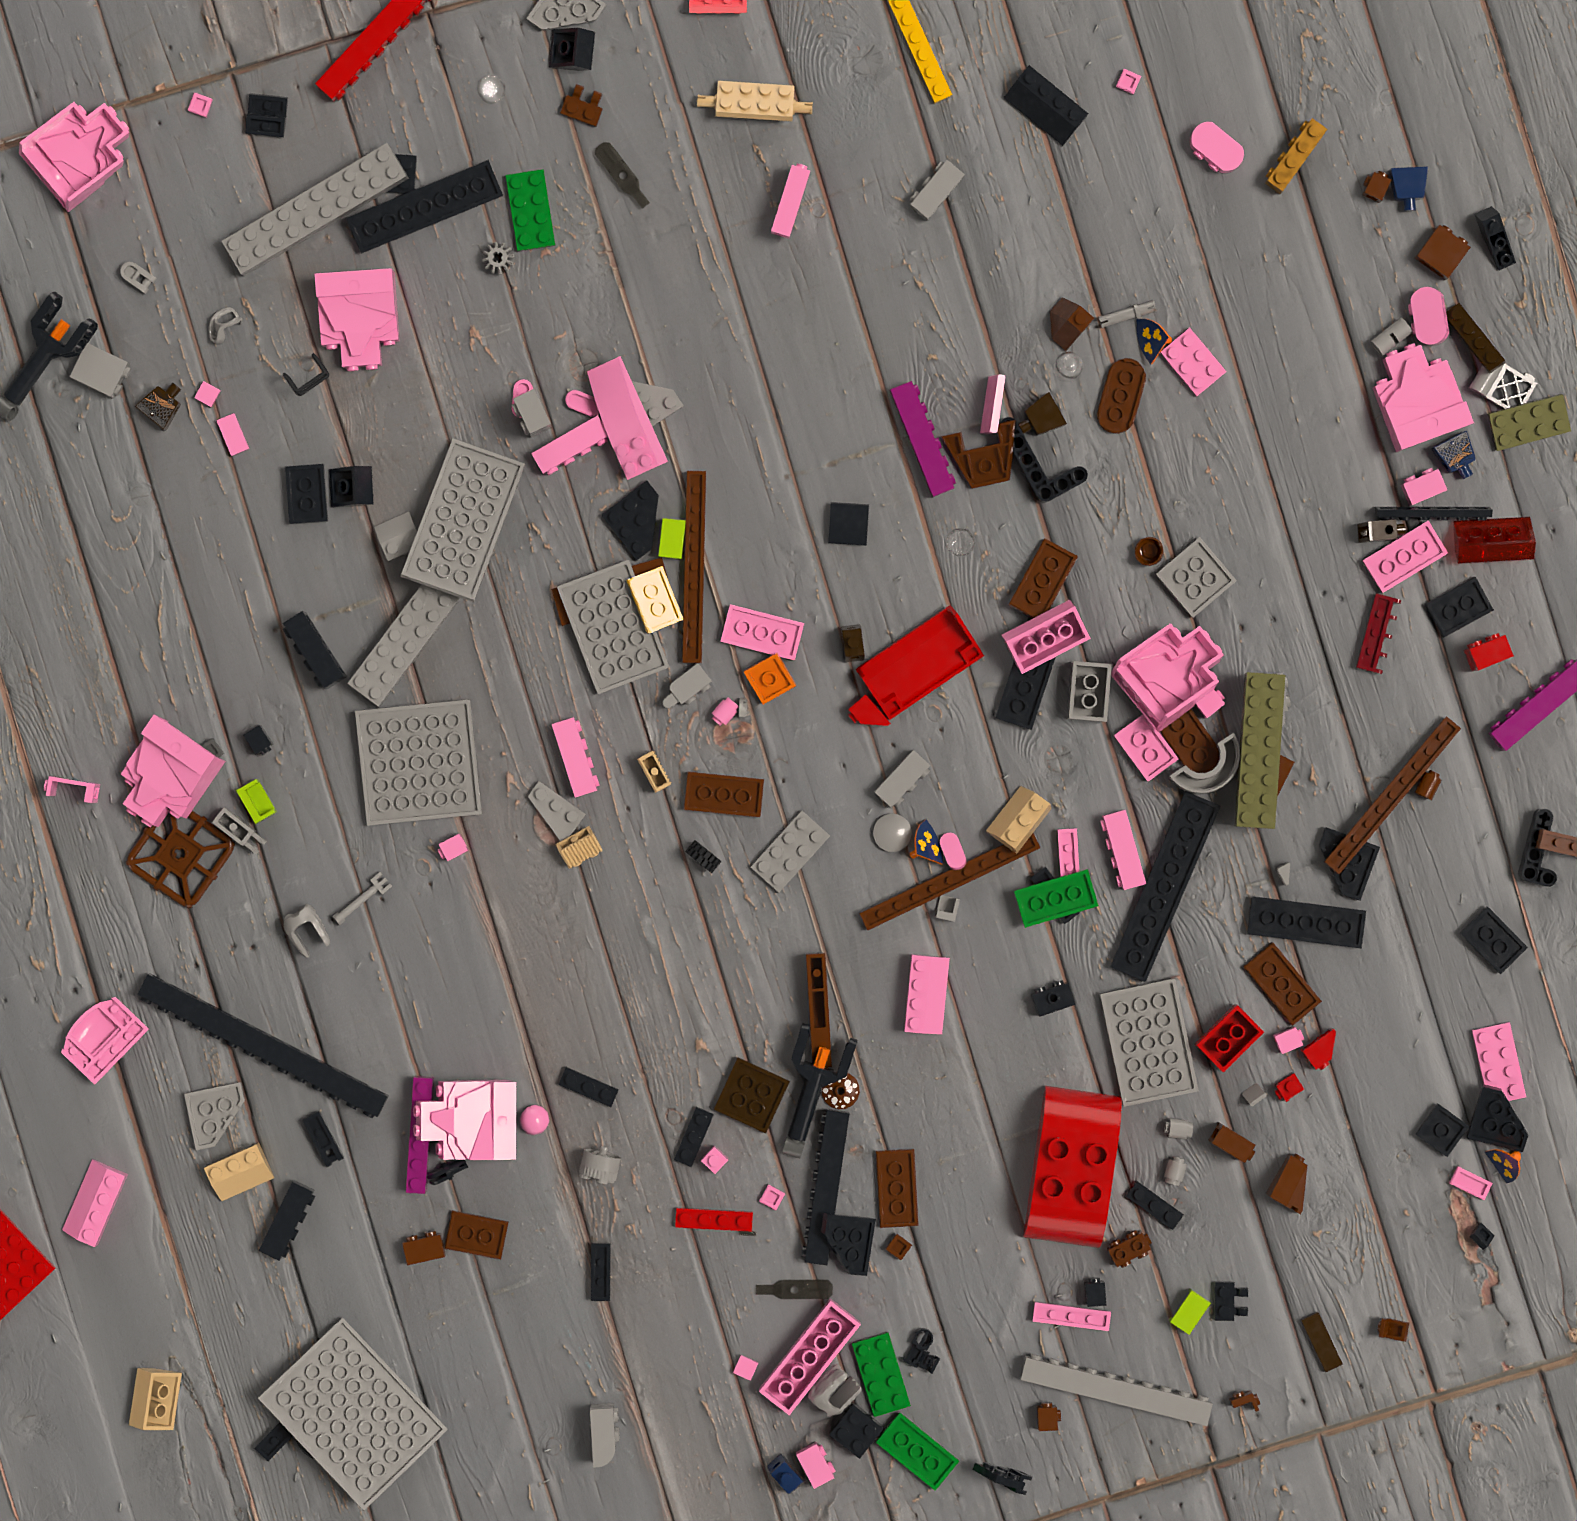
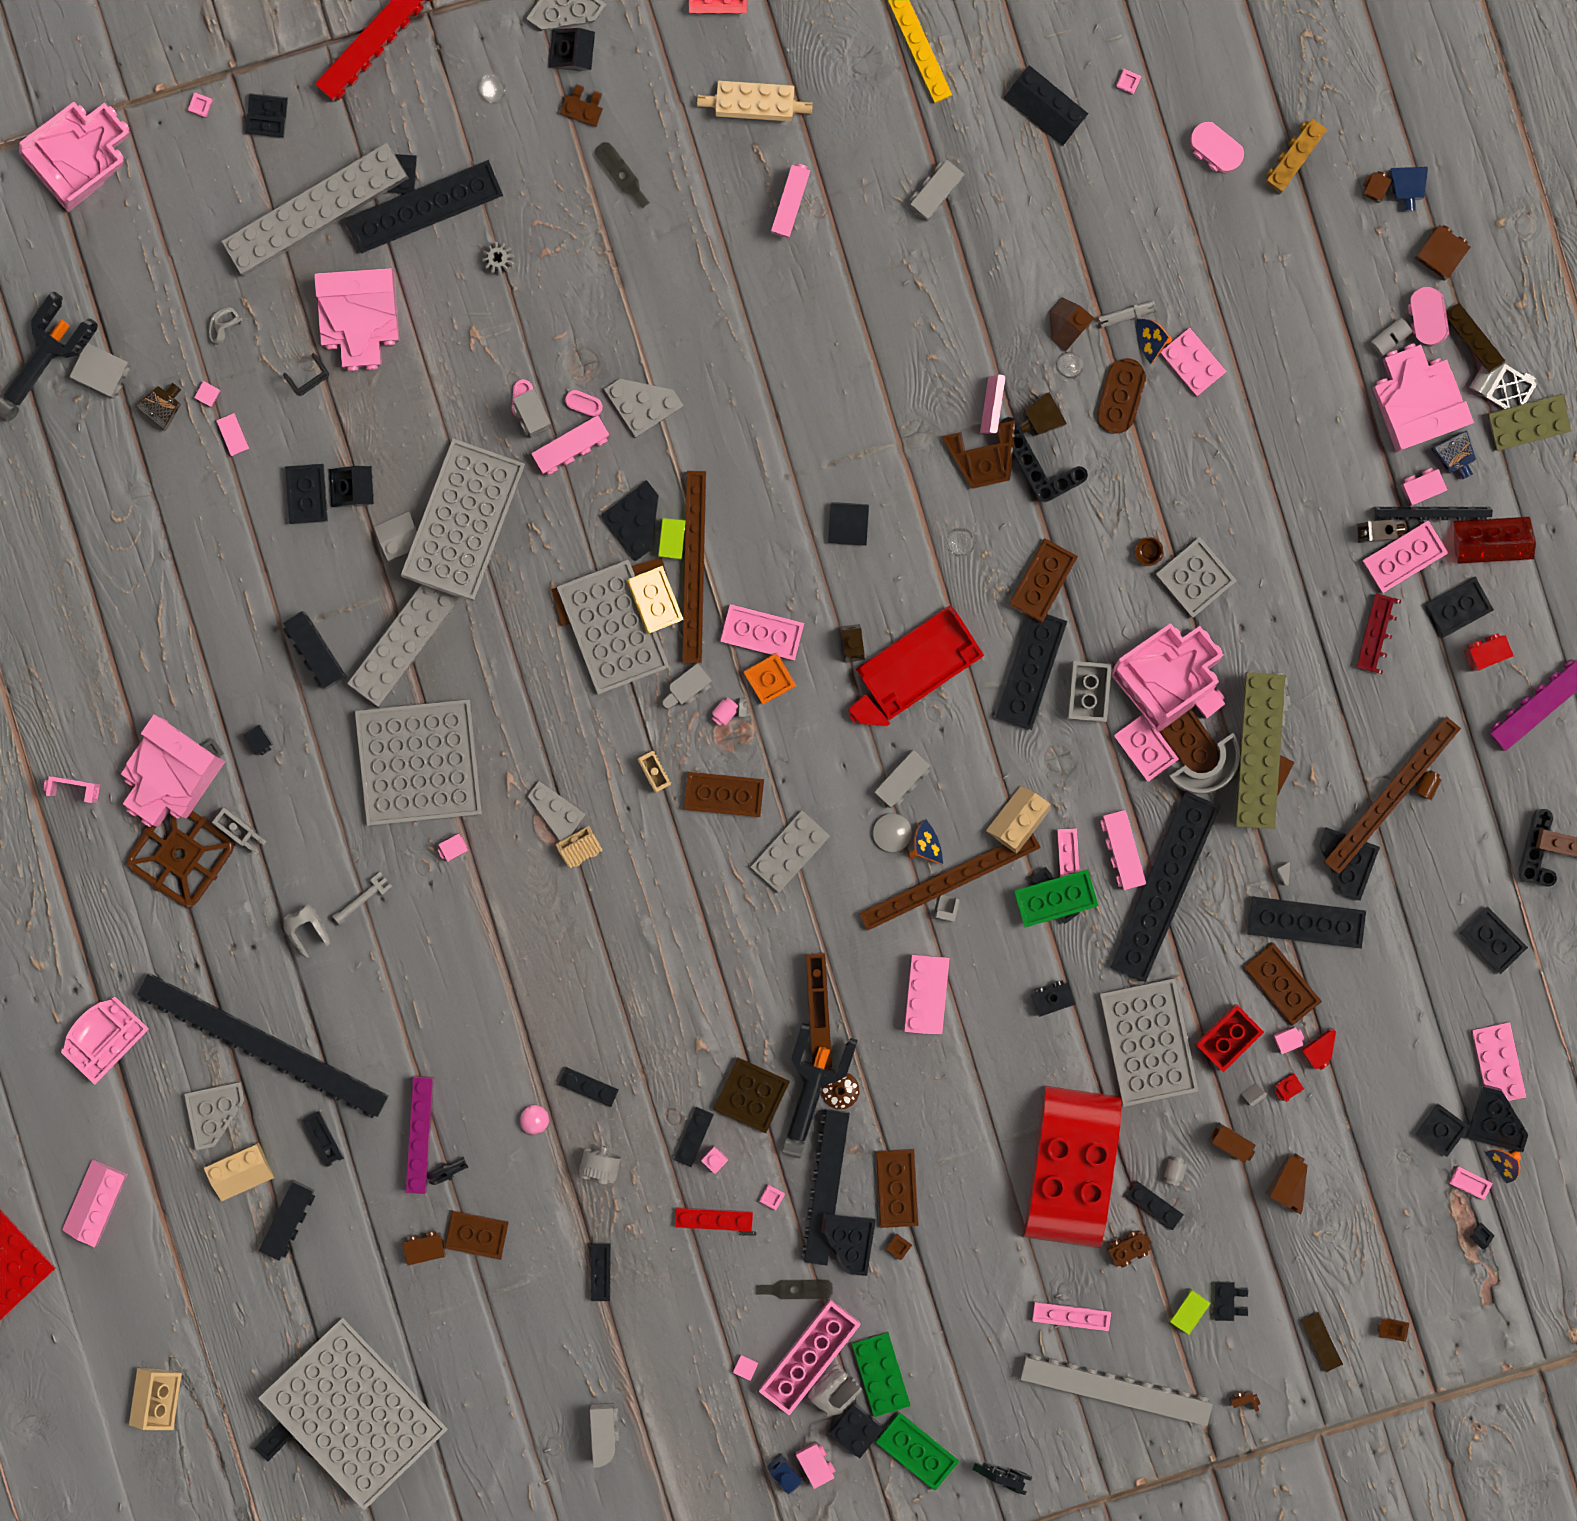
light grey plate [120,262,157,294] -> none
lime panel [236,779,277,824] -> none
panel [413,1080,516,1160] -> none
green plate [506,169,556,252] -> none
bright pink brick [552,717,600,798] -> none
bright pink slope [587,356,668,480] -> none
black tyre [685,840,722,873] -> none
magenta brick [890,381,956,498] -> none
black piece [903,1328,940,1374] -> none
bright pink tile [940,833,966,870] -> none
bright pink brick [1002,600,1091,674] -> none
reddish brown brick [1037,1402,1061,1431] -> none
black brick [1084,1278,1107,1307] -> none
light grey brick [1164,1118,1193,1139] -> none
black slope [1474,206,1516,270] -> none

